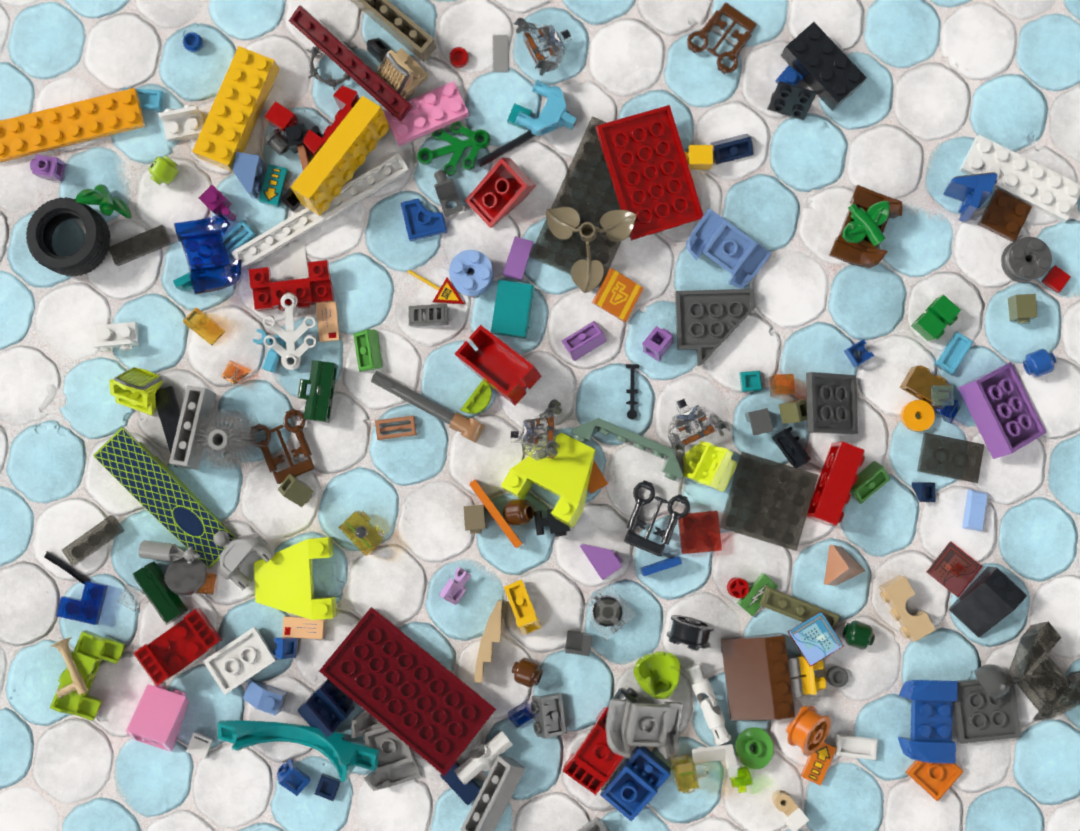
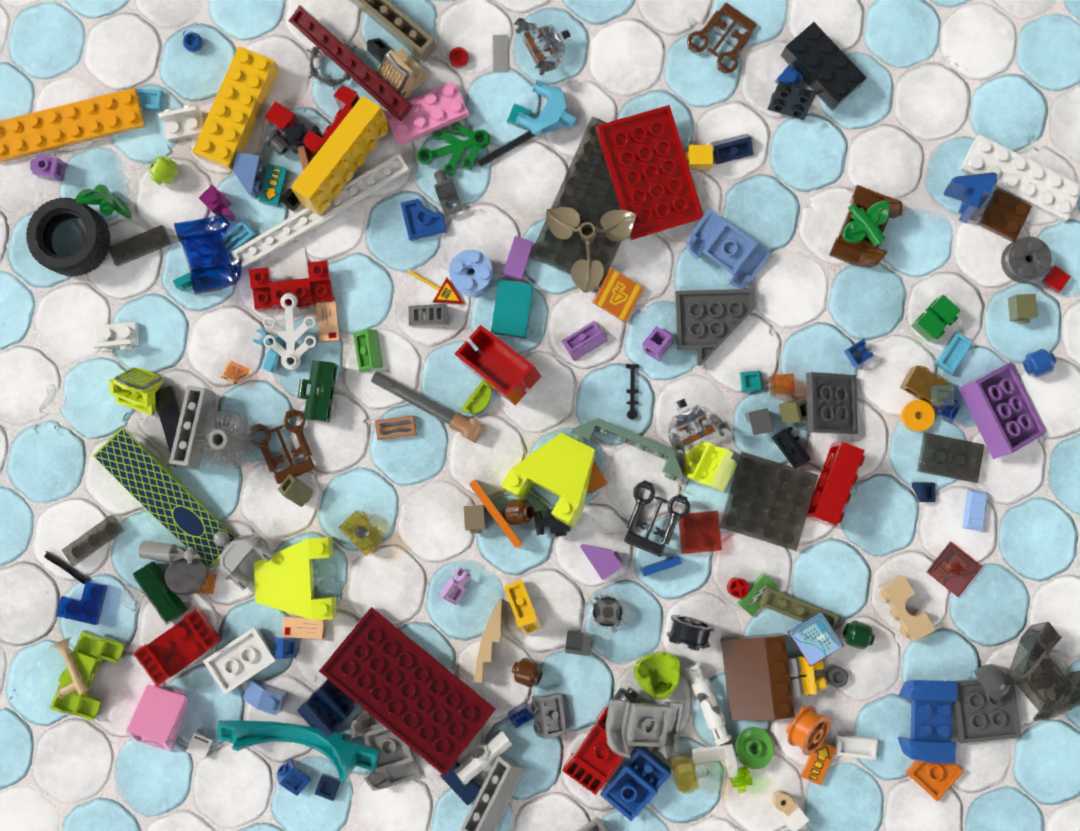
clear yellow slope [182,307,225,345] -> none
red slope [465,158,536,228] -> none
torso [511,399,562,461] -> none
nougat slope [824,545,865,586] -> none
bright green slope [850,461,890,504] -> none
black slope [948,566,1027,638] -> none

